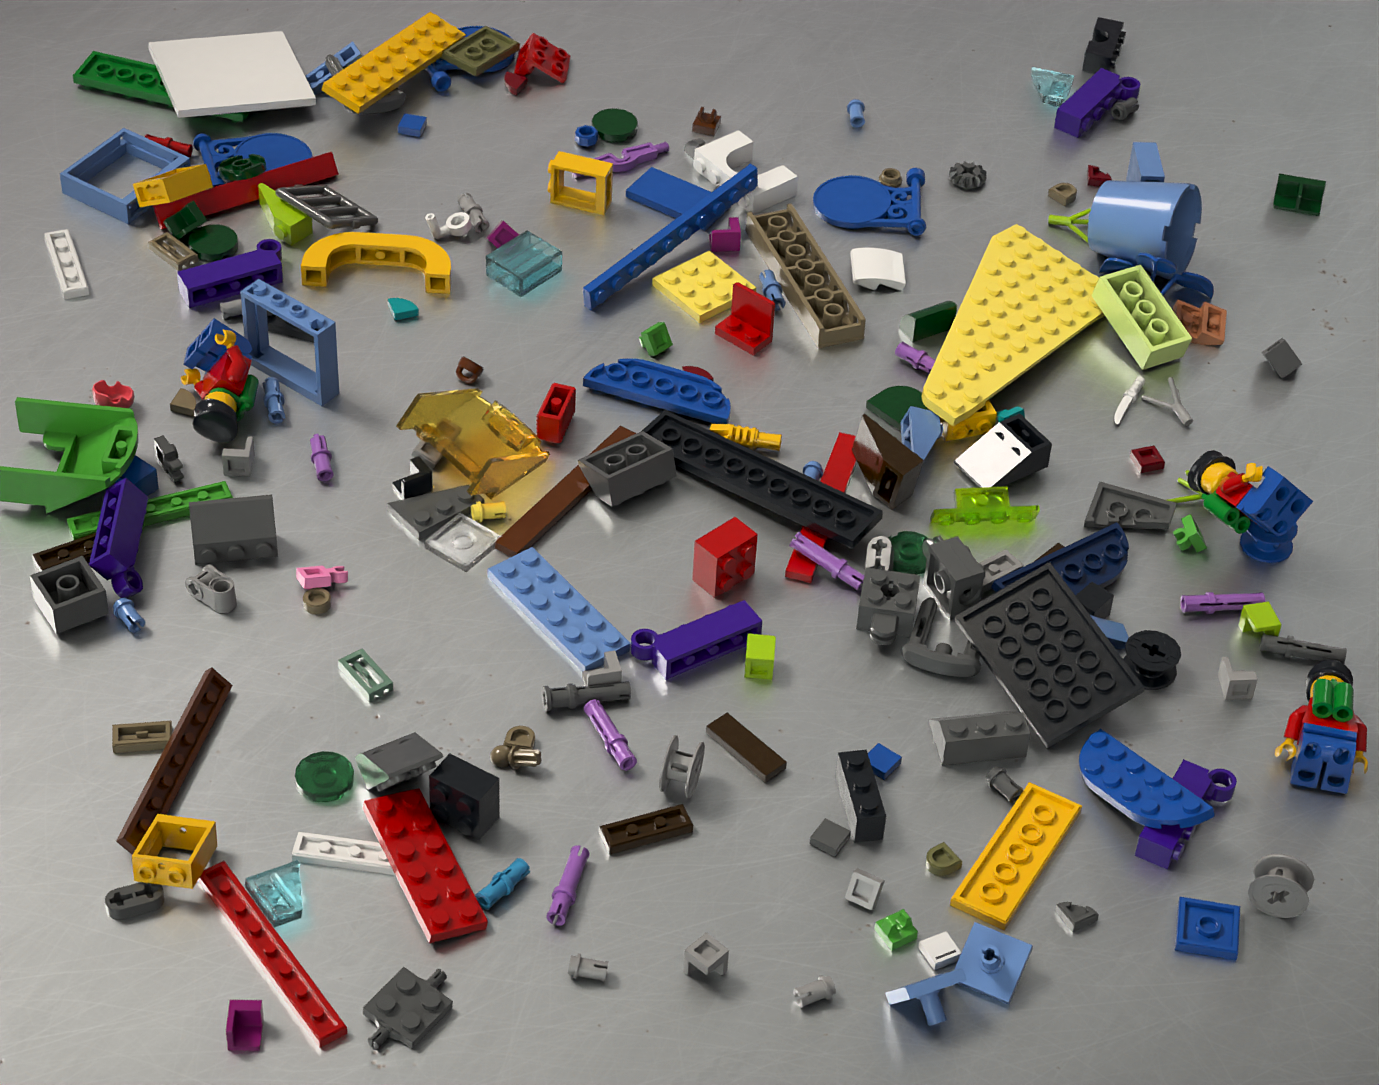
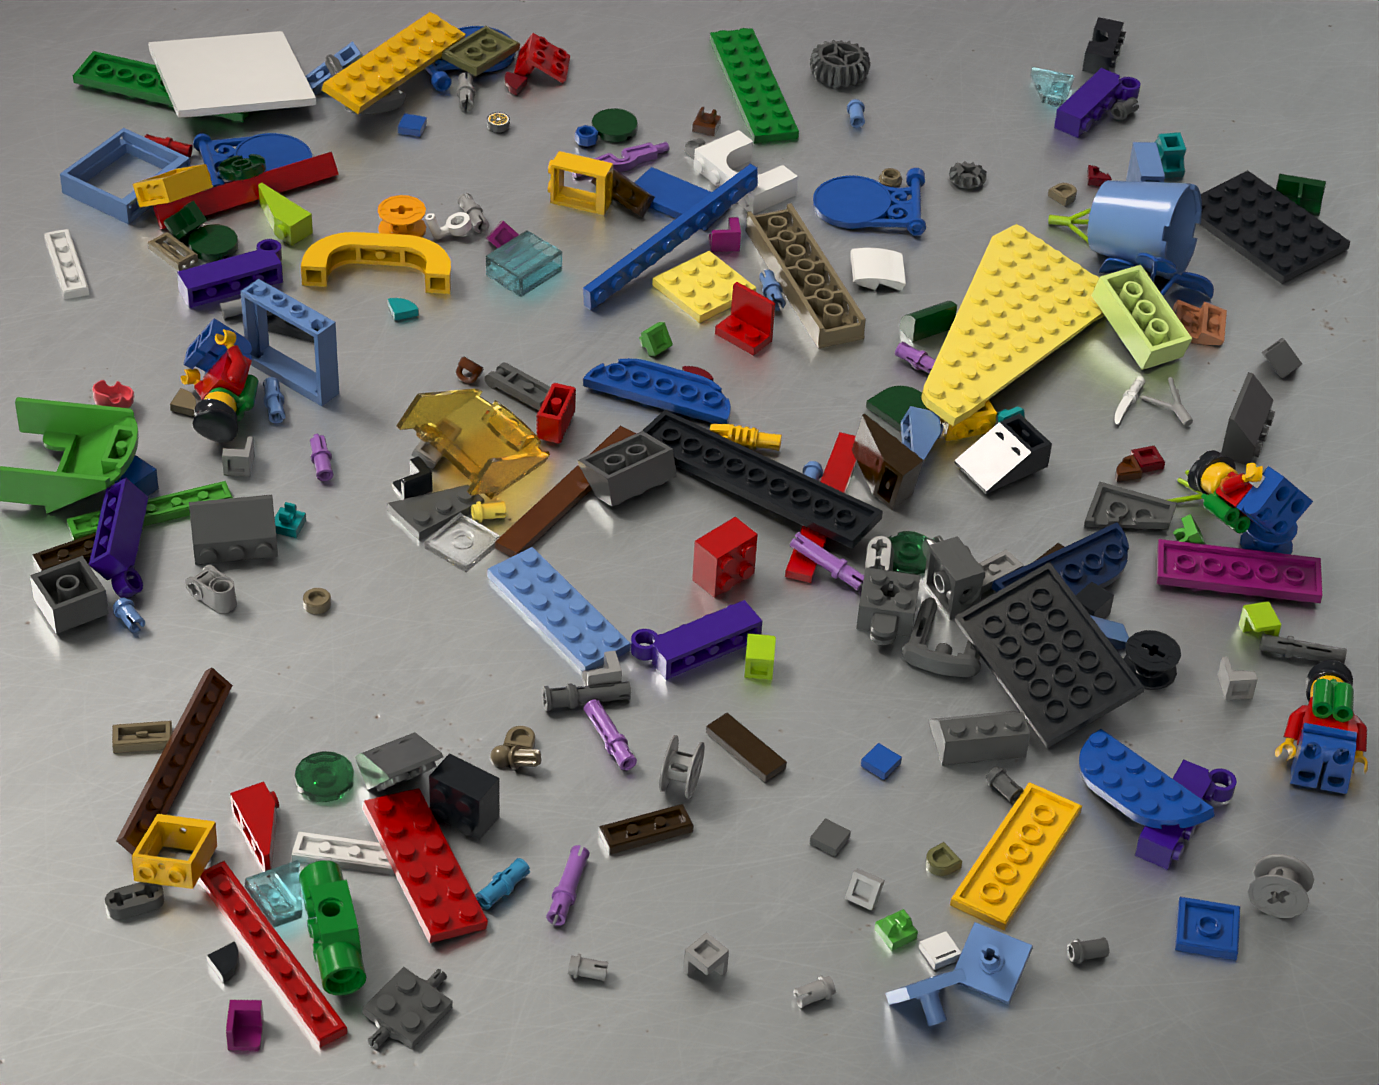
dark grey plate [154,435,184,481] -> none
dark grey bar [275,184,378,229] -> none
bright pink plate [296,566,348,590] -> none
sand green tile [338,648,393,702] -> none
black brick [835,749,886,843] -> none
clear neon green bracket [930,487,1040,526] -> none
dark grey tile [1055,902,1099,932] -> none
medium lavender pin [1180,592,1265,614] -> none
none -> black tile [207,941,239,983]
none -> red slope [230,781,279,876]
none -> teal tile [275,502,306,538]
none -> green brick [299,860,366,995]
none -> light orange piece [377,195,427,237]
none -> light grey pin [457,73,475,111]
none -> dark grey plate [485,362,550,410]
none -> dark grey tile [487,112,510,133]
none -> dark brown tile [591,168,655,217]
none -> green plate [709,28,799,144]
none -> dark grey gear [810,40,871,88]
none -> dark grey pin [1067,937,1109,964]
none -> reddish brown tile [1115,455,1142,482]
none -> teal brick [1155,132,1187,178]
none -> magenta plate [1156,539,1323,603]
none -> black plate [1197,170,1351,284]
none -> dark grey slope [1221,372,1275,465]

